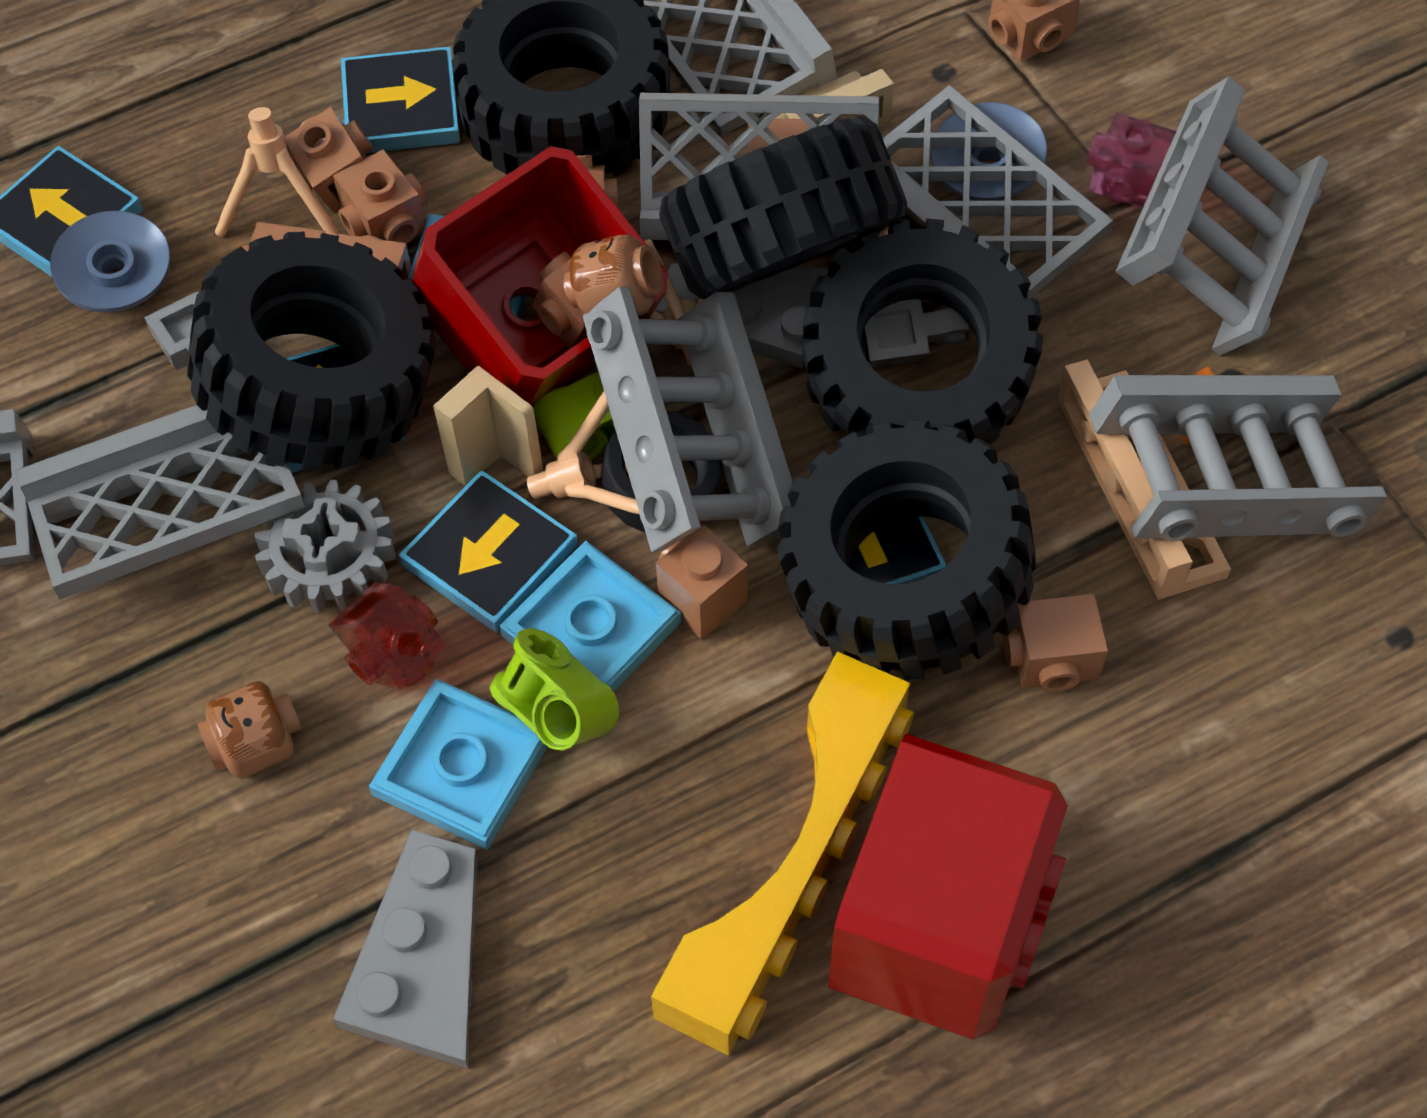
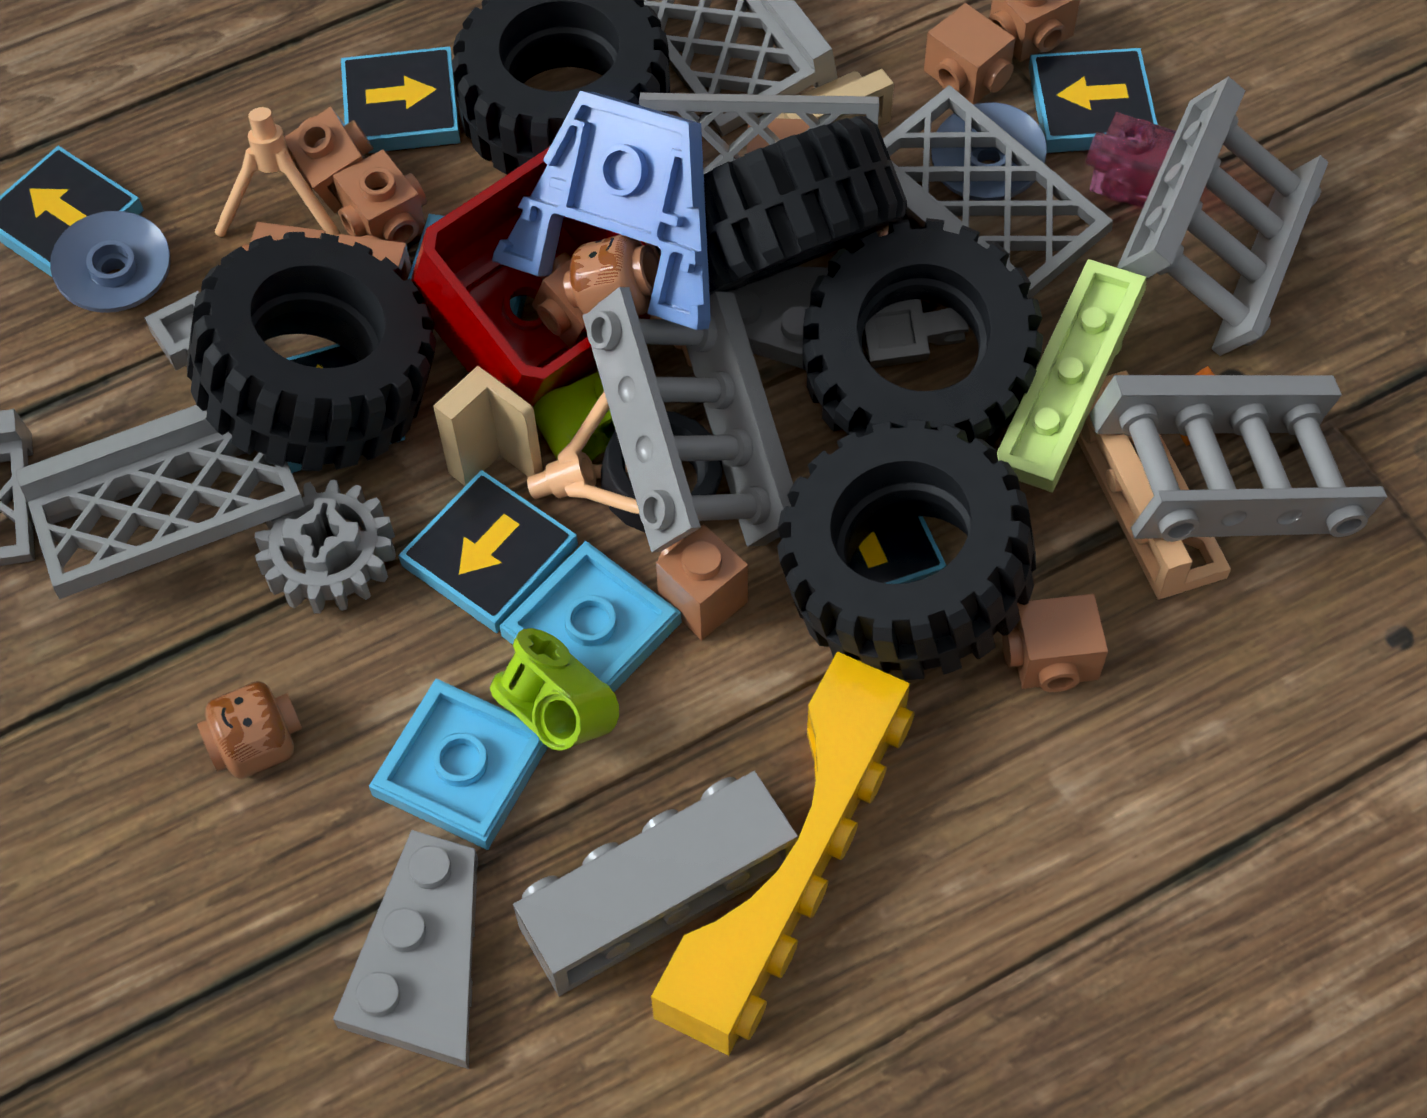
clear red brick [328,582,447,690] -> none
red plate [828,734,1068,1040] -> none
none -> medium blue wing [492,91,711,330]
none -> light grey brick [513,770,798,996]
none -> nougat brick [924,3,1015,104]
none -> yellowish green piece [997,259,1146,493]
none -> black tile [1029,48,1159,153]

